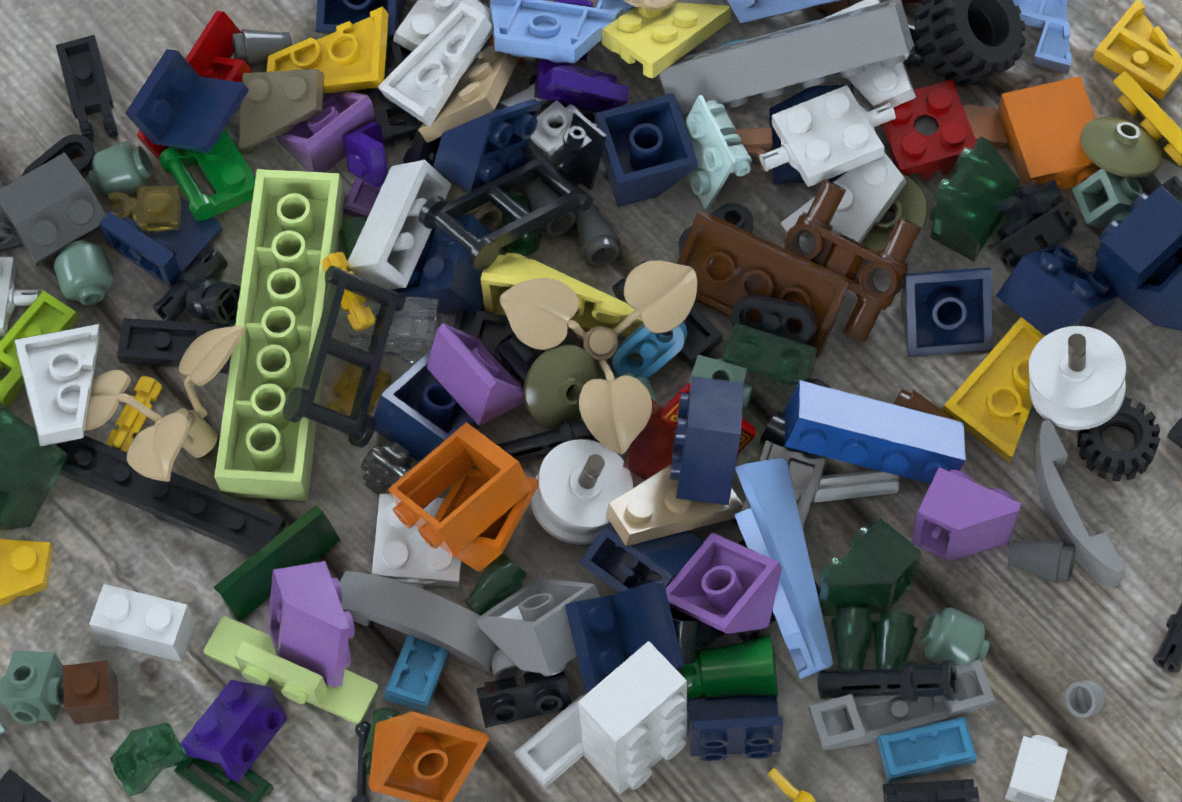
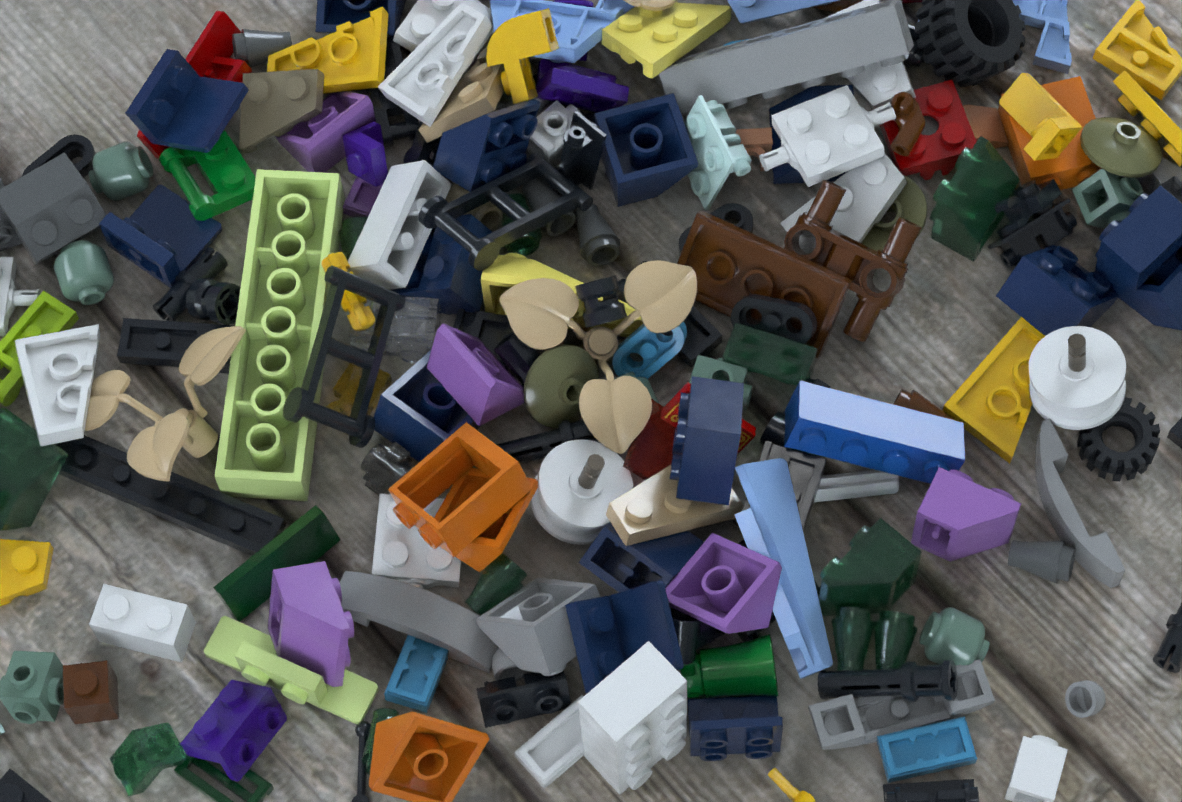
black hinge [56,34,119,143] -> none
yellow axle [106,376,162,453] -> none
clear yellow plate [108,185,181,231] -> none
dark blue slope [900,267,993,357] -> none
none -> yellow brick [486,8,559,104]
none -> black wheel [575,275,627,328]
none -> reddish brown arm [891,92,925,156]
none -> yellow bracket [999,73,1083,161]

